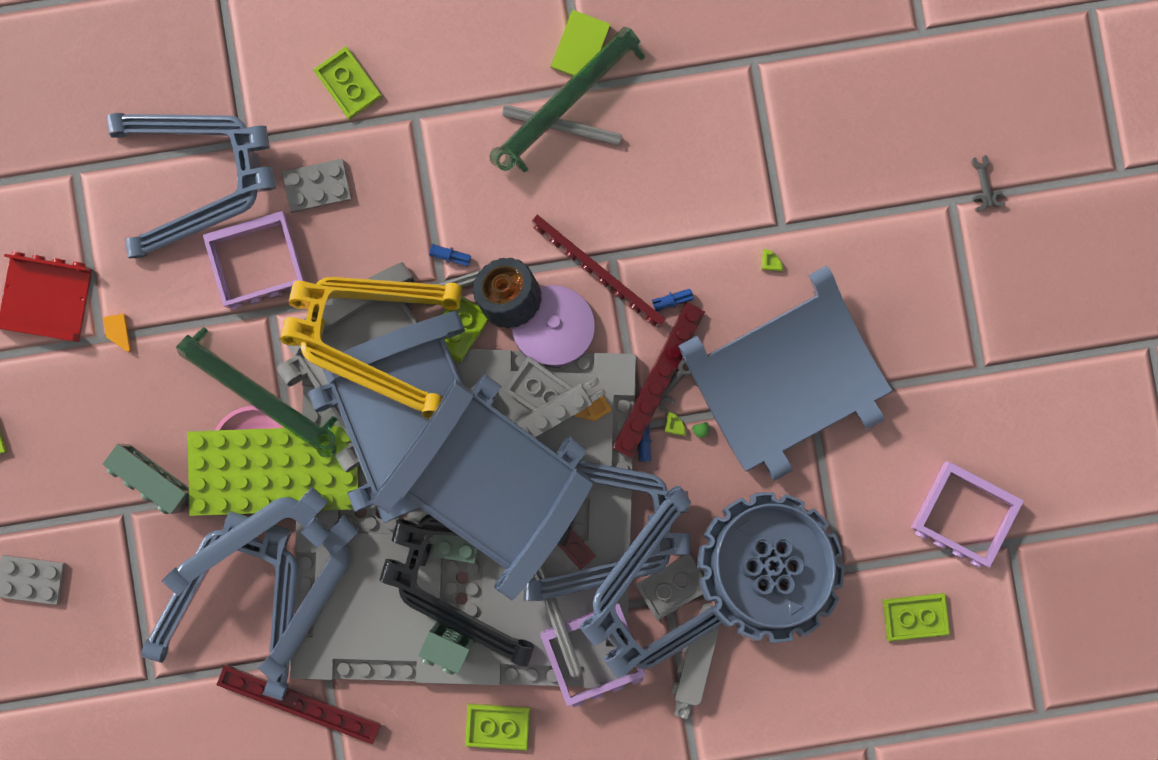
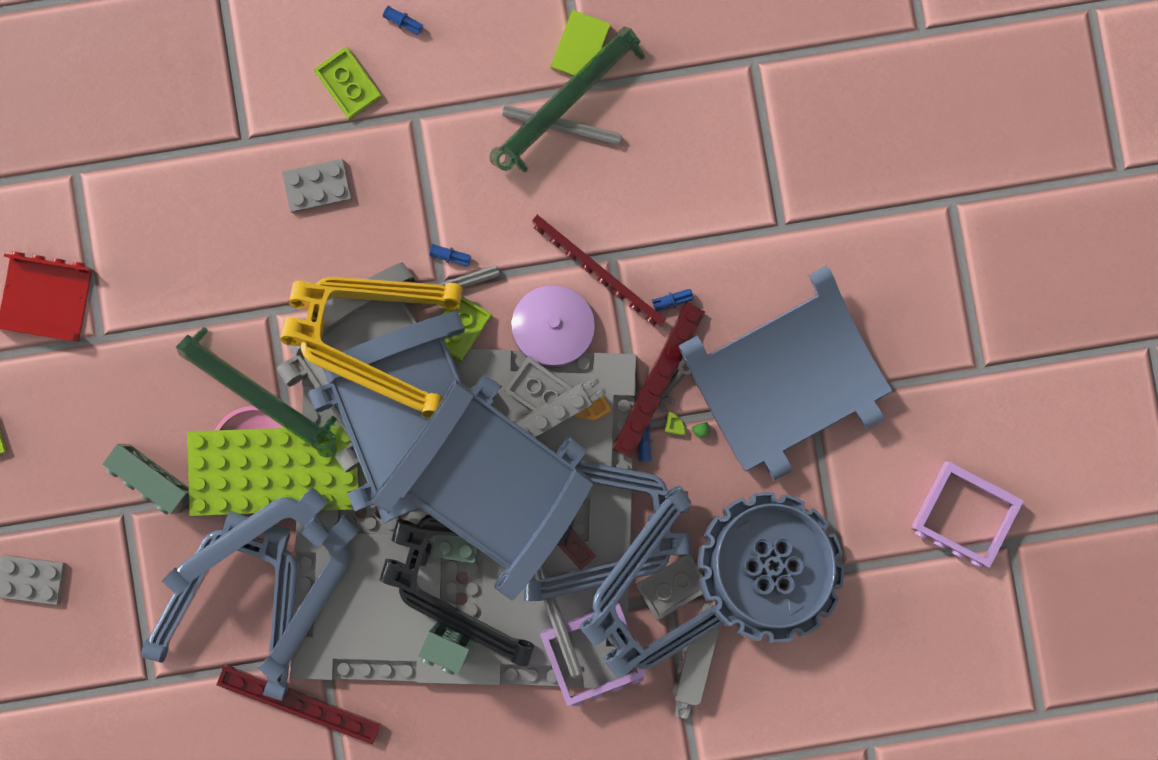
light orange tile [103,314,132,352] -> none
sand blue piece [106,113,276,259] -> none
lavender window [203,211,306,310] -> none
lime tile [465,703,530,750] -> none
black wheel [473,258,542,328] -> none
lime tile [761,249,783,271] -> none
lime tile [882,593,950,642] -> none
dark grey bar [971,155,1005,211] -> none
none -> blue axle [383,5,423,35]

